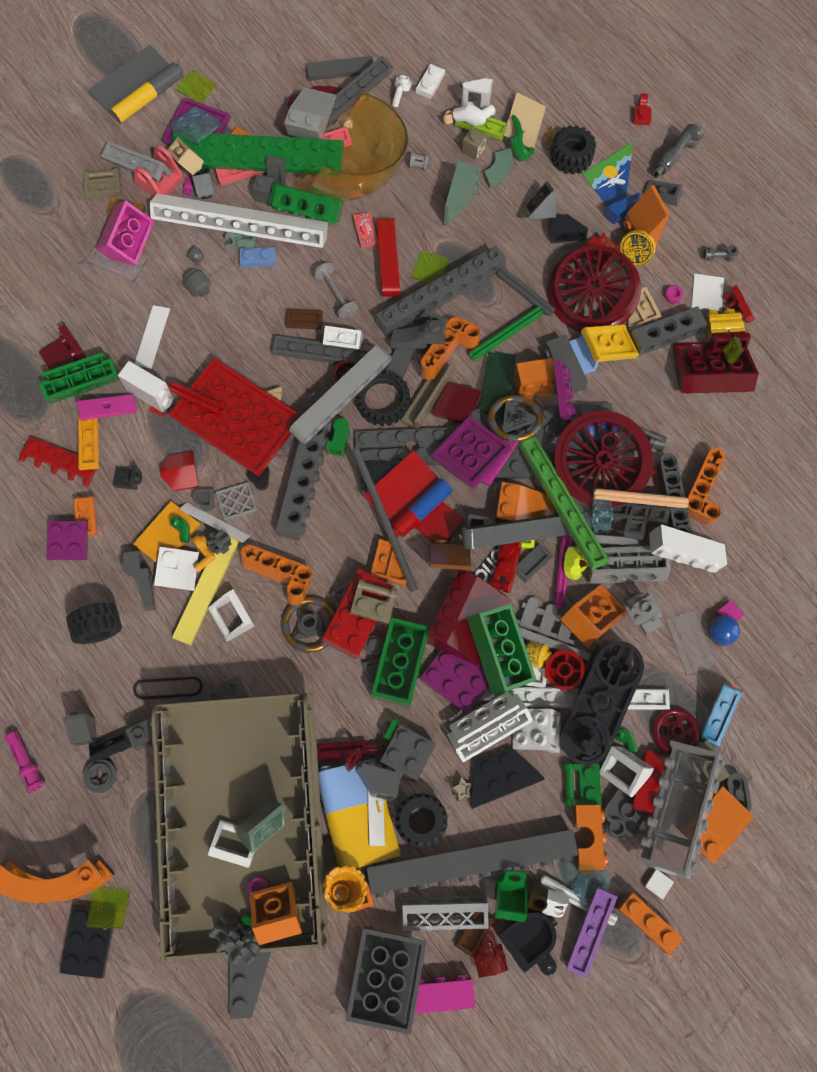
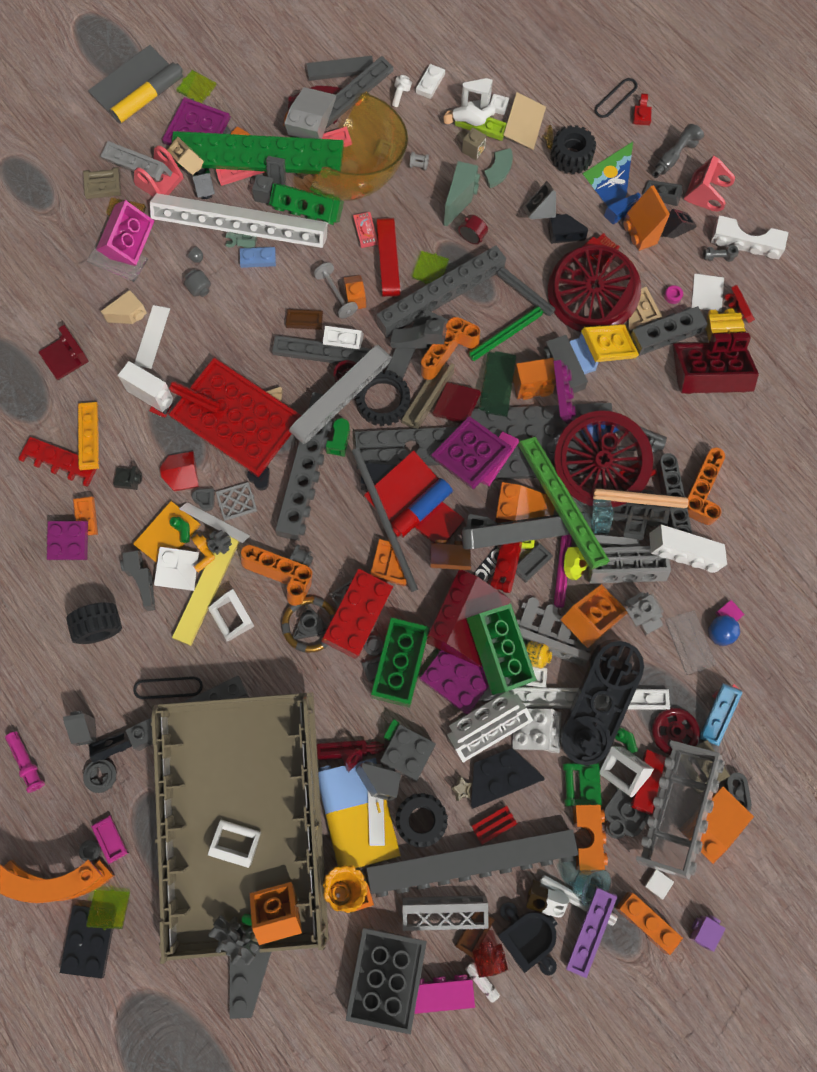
green brick [39,352,120,404] -> none
dark pink tile [76,394,137,420] -> none
clear light blue plate [171,106,221,144] -> none
dark pink piece [183,173,193,196] -> none
sand green slope [235,801,285,853] -> none
dark pink tile [248,877,270,895] -> none
dark tan plate [349,579,398,625] -> none
piece [488,395,543,442] -> none
green piece [494,870,528,922] -> none
green piece [509,115,535,161] -> none
red cylinder [545,650,586,690] -> none
tile [620,230,656,266] -> none
clear neon green tile [723,337,744,364] -> none
none -> dark grey tile [79,840,102,862]
none -> dark pink tile [91,816,129,864]
none -> tan slope [101,290,147,324]
none -> dark grey brick [290,544,314,567]
none -> orange slope [343,275,366,309]
none -> dark red piece [458,215,488,245]
none -> white axle [465,962,500,1003]
none -> red tile [471,806,518,845]
none -> white tile [490,94,509,115]
none -> black piece [595,78,638,118]
none -> black slope [662,209,697,239]
none -> coral hose [684,155,735,211]
none -> medium lavender brick [690,915,726,952]
none -> white arch [711,215,788,259]

